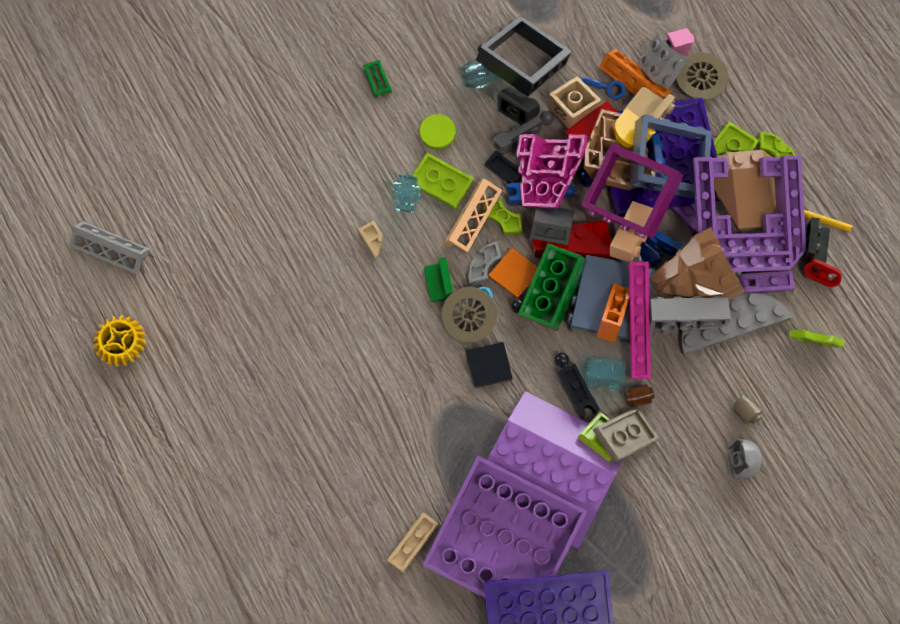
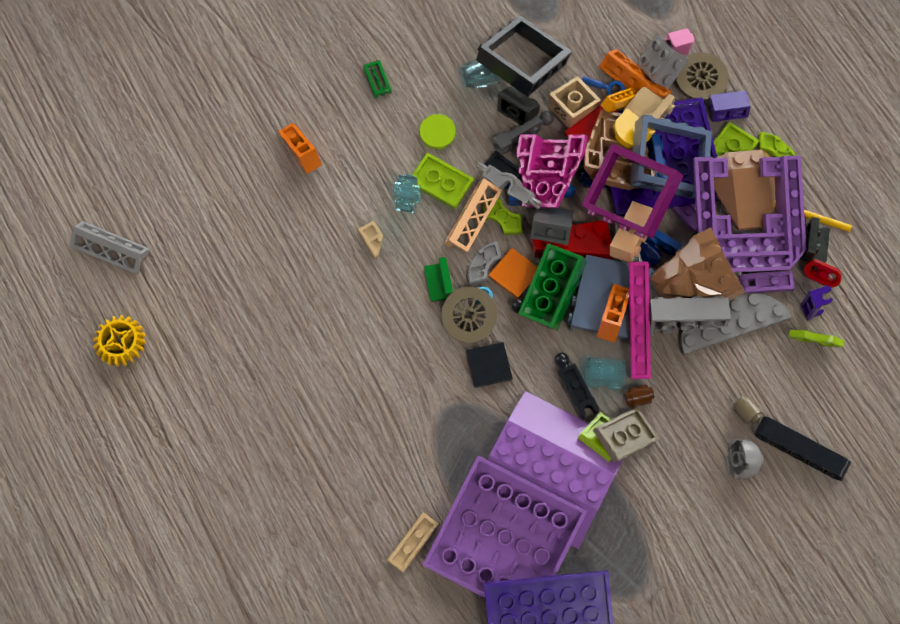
none -> orange slope [278,123,322,174]
none -> light grey piece [476,162,542,209]
none -> light orange piece [601,87,638,112]
none -> hinge [709,91,751,122]
none -> black beam [754,416,851,481]
none -> dark purple hinge [801,285,833,321]

